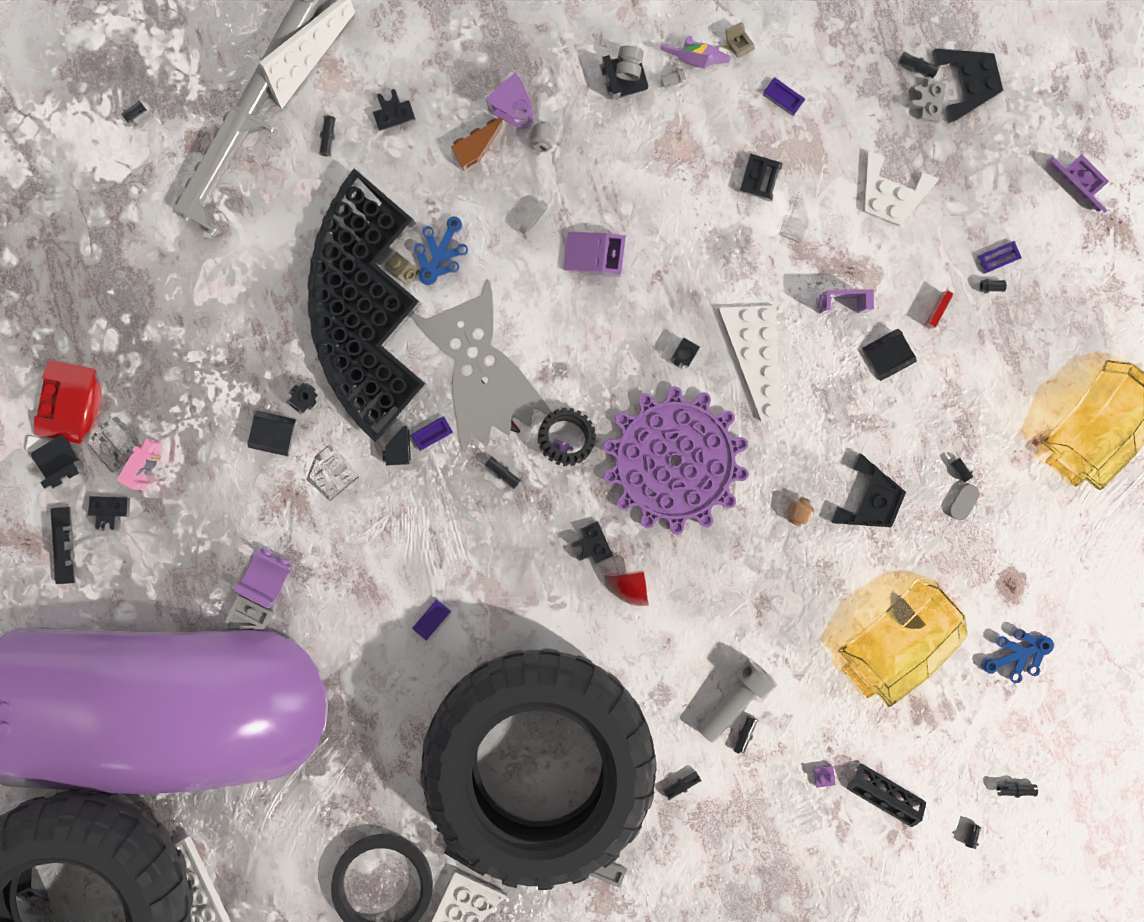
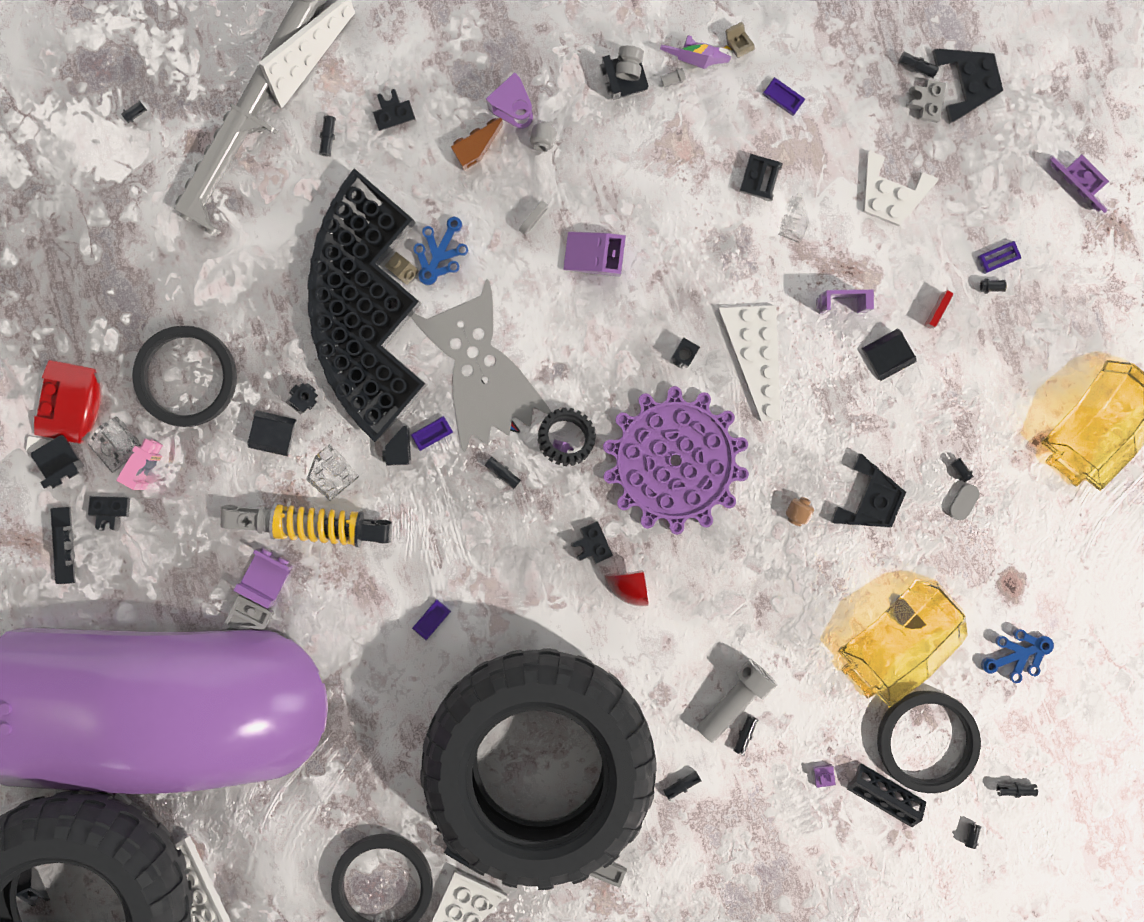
none -> black tyre [132,326,237,427]
none -> piece [220,503,392,548]
none -> black tyre [877,691,981,794]

